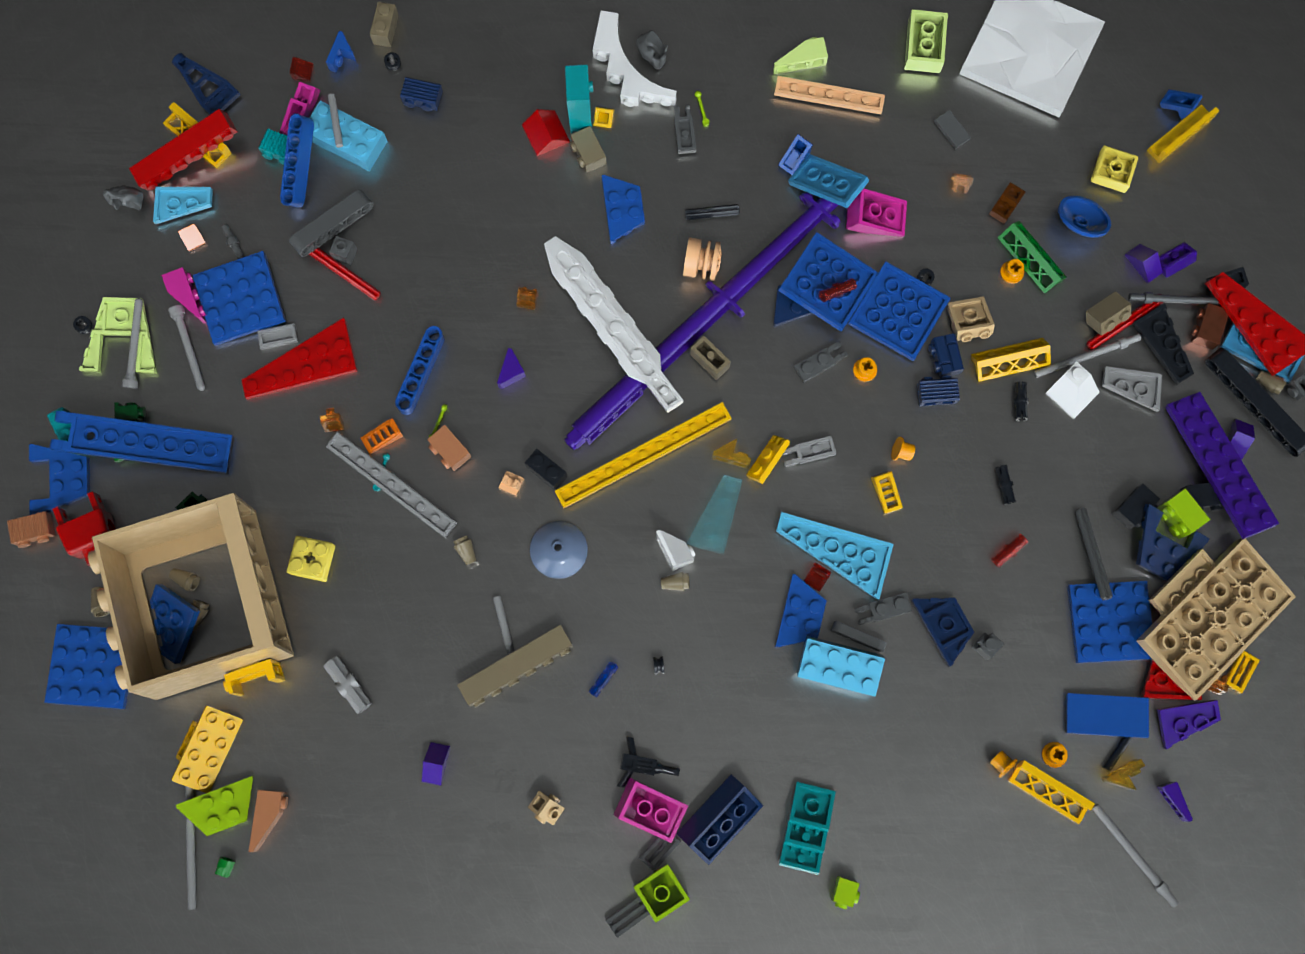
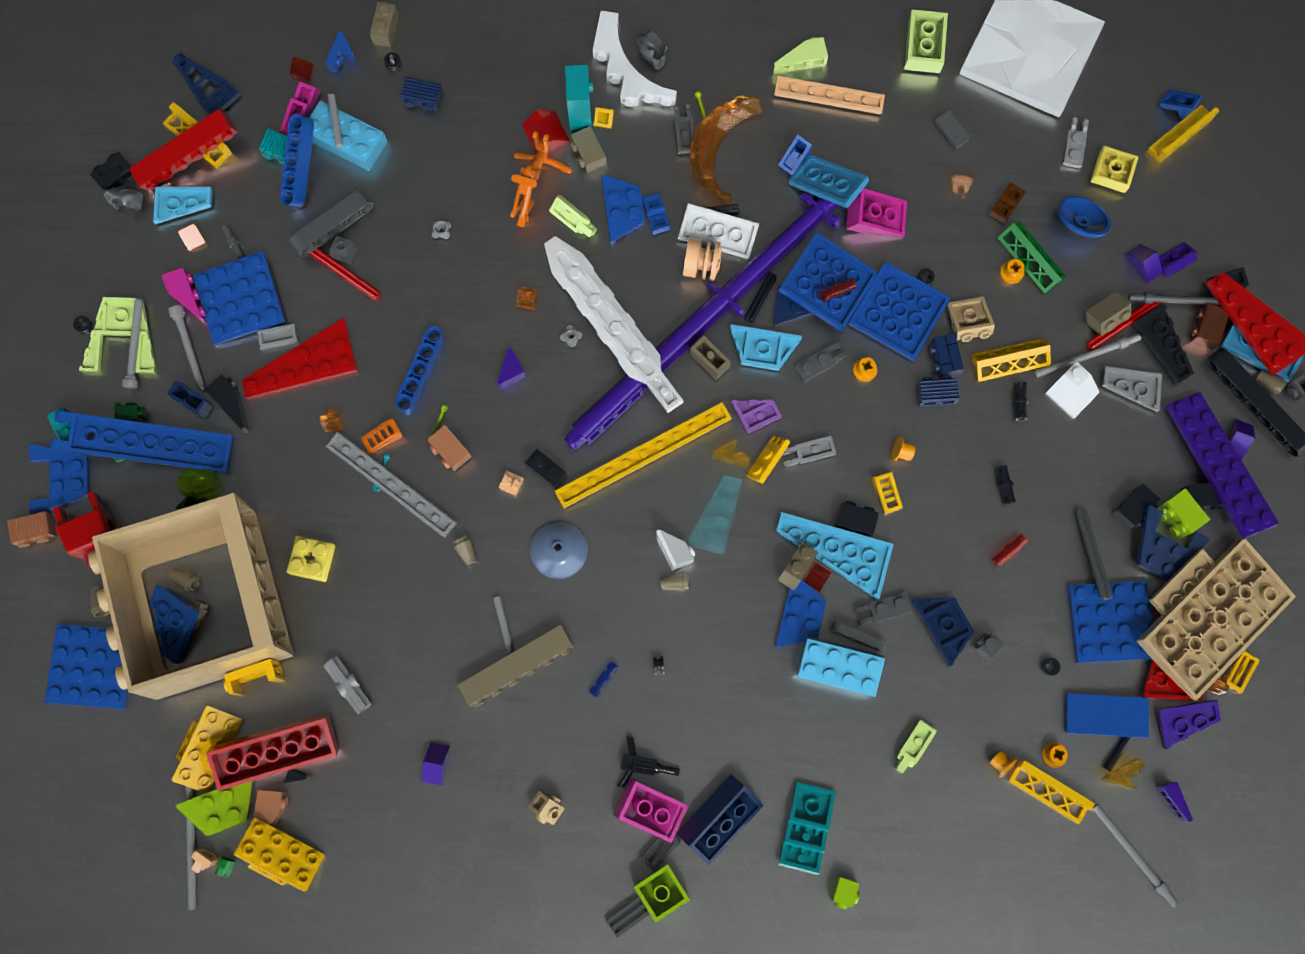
none -> black brick [90,152,133,190]
none -> dark blue brick [168,381,213,418]
none -> clear neon green tile [177,469,217,499]
none -> light nougat tile [191,846,219,873]
none -> black slope [204,374,249,434]
none -> red brick [206,712,339,791]
none -> yellow bracket [234,818,325,892]
none -> black slope [283,769,312,783]
none -> light grey plate [432,221,451,239]
none -> orange piece [510,131,572,228]
none -> yellowish green hinge [549,195,597,237]
none -> light grey plate [560,325,582,347]
none -> blue slope [642,193,671,235]
none -> white tile [678,203,759,260]
none -> clear orange windscreen [690,96,763,206]
none -> medium azure wing [730,324,802,371]
none -> medium lavender wing [731,400,782,434]
none -> black axle [744,272,777,323]
none -> dark tan brick [778,542,818,590]
none -> black brick [834,501,879,537]
none -> yellowish green hinge [895,719,937,774]
none -> black bush [1041,658,1061,676]
none -> light grey hinge [1062,117,1089,169]

